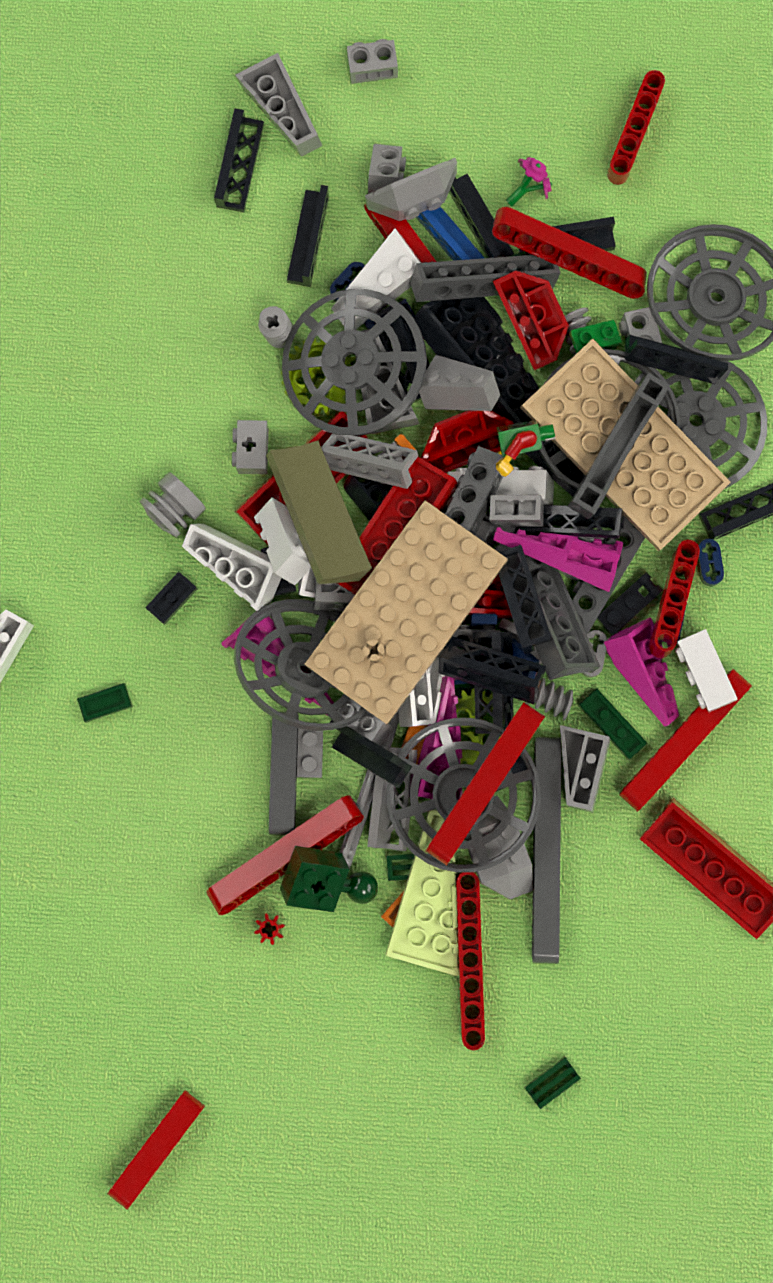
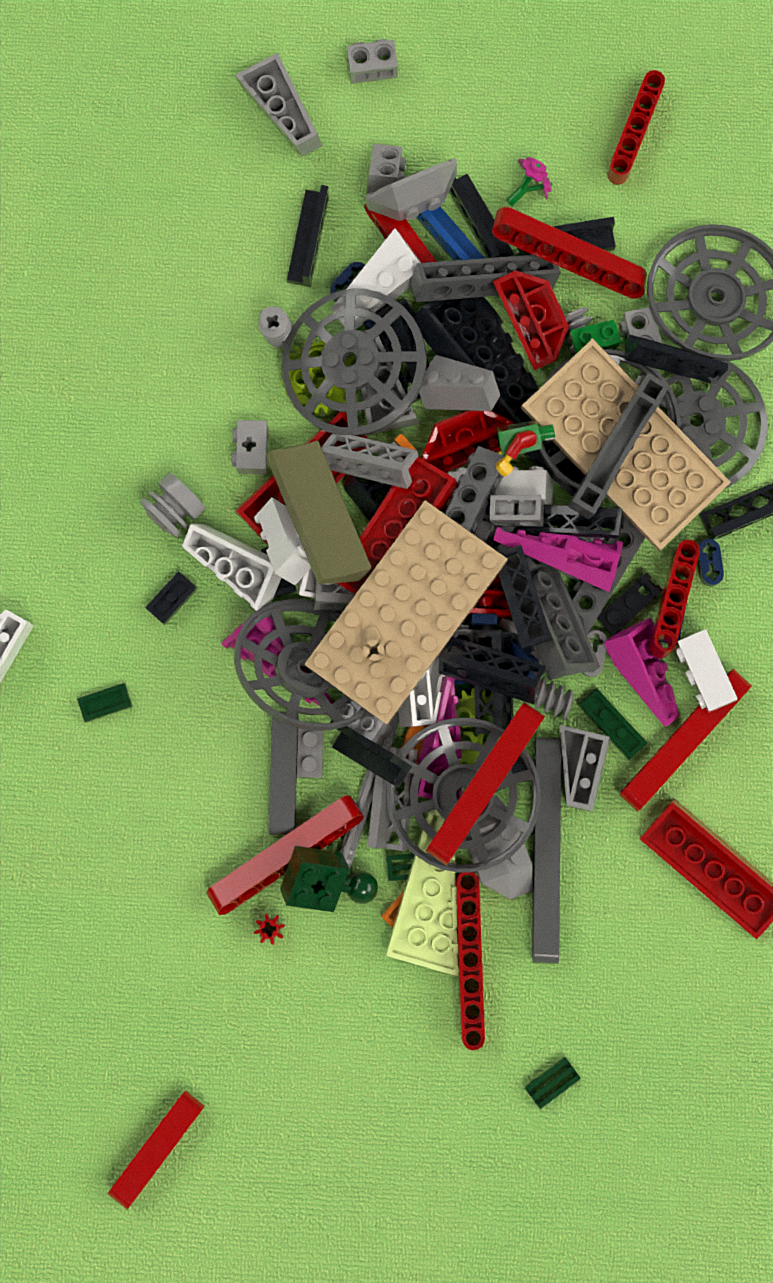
black fence [214,108,264,213] -> none

